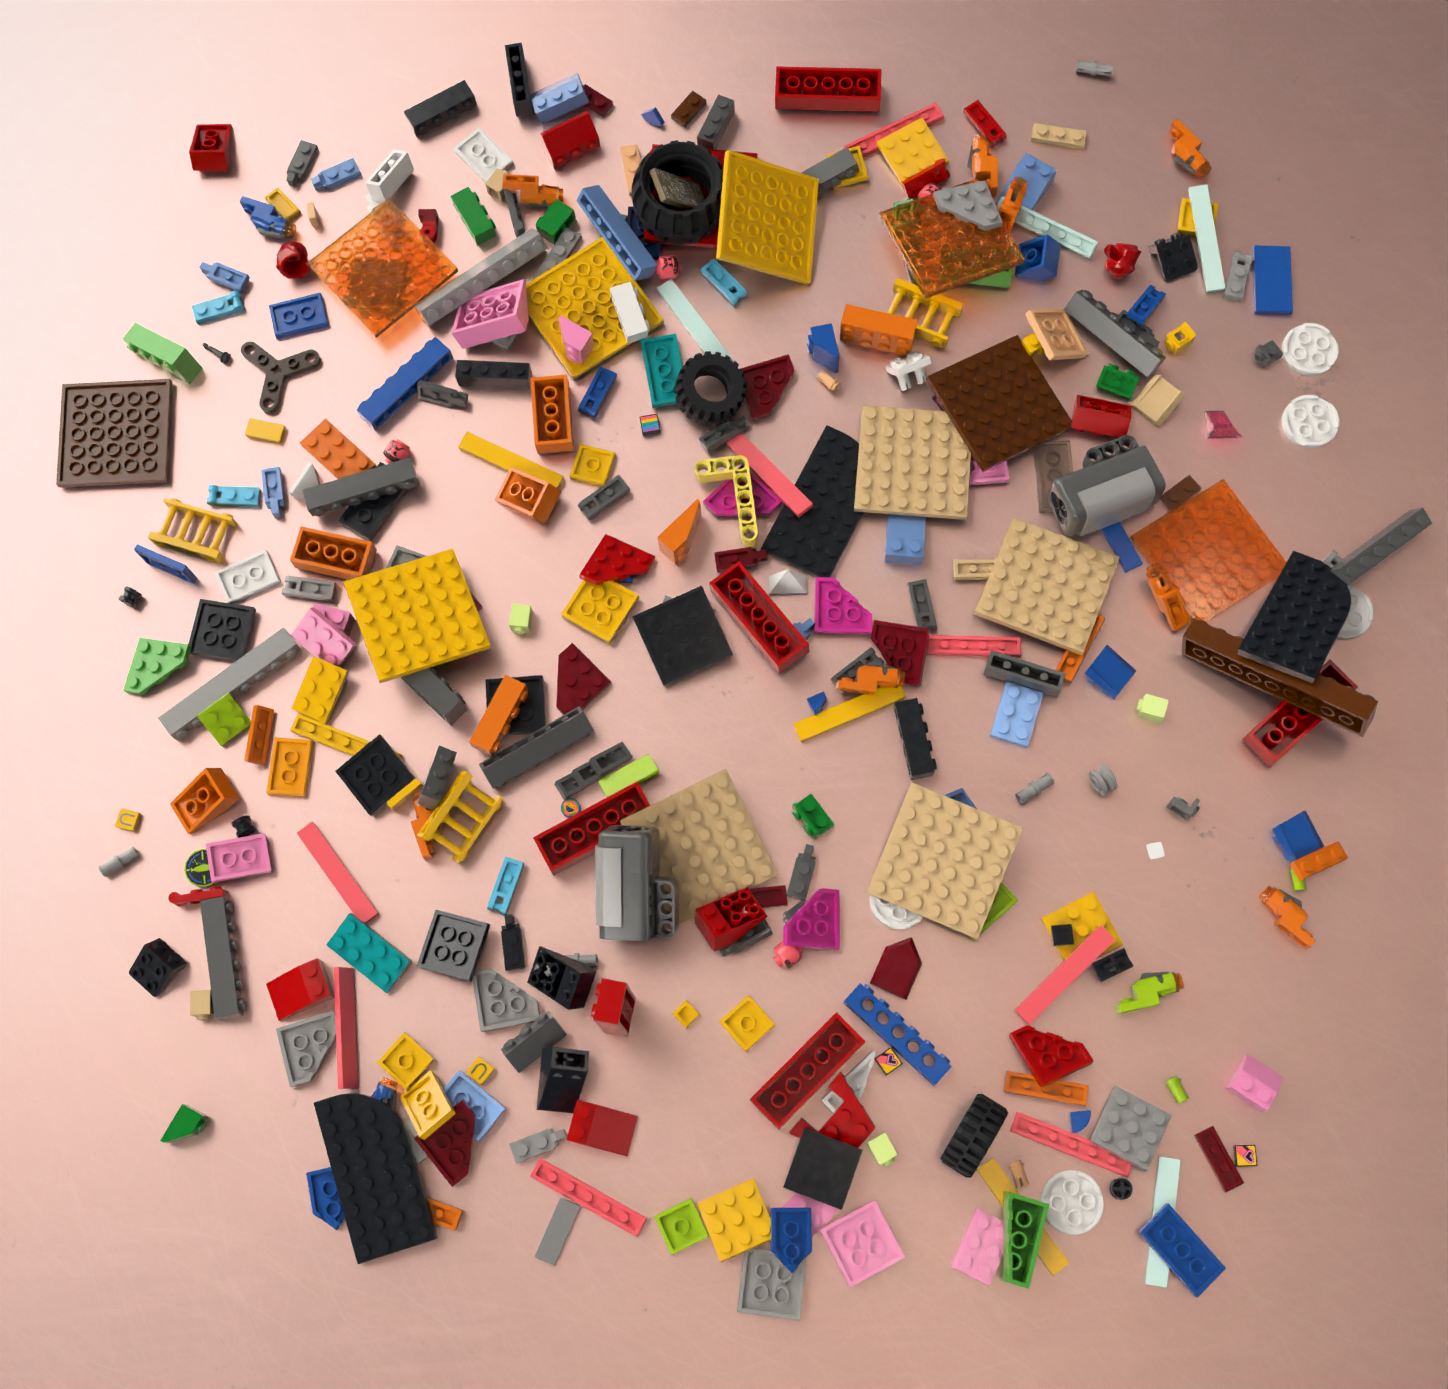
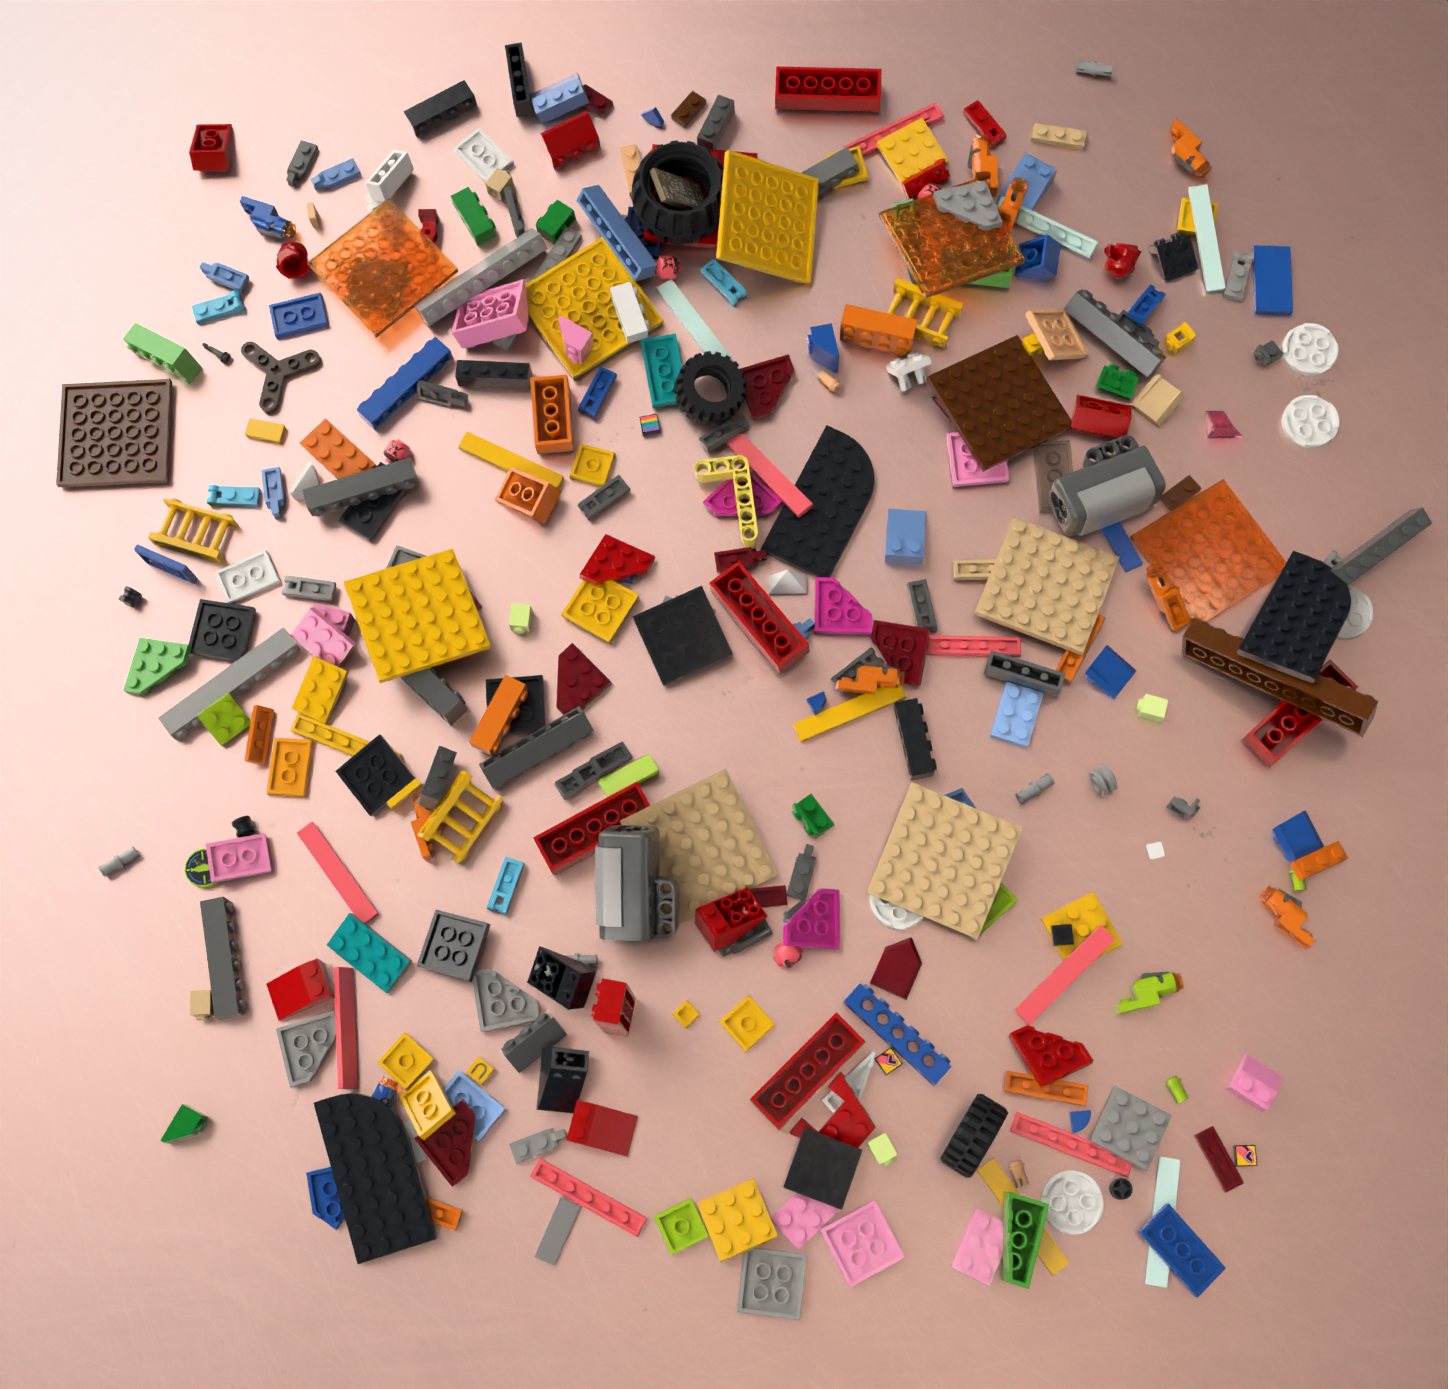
yellow tile [115,808,141,832] -> none
black bracket [129,938,187,997] -> none
red plate [168,886,229,907] -> none
orange slope [170,768,240,834] -> none
yellow tile [264,187,301,222] -> none
orange brick [290,526,377,580] -> none
black hinge [501,914,526,971] -> none
orange plate [503,174,563,207] -> none
tile [561,798,581,818] -> none
orange slope [657,499,701,565] -> none
blue tile [771,1208,812,1273] -> none
tan plate [854,405,971,520] -> none
black hips [1091,948,1133,982] -> none

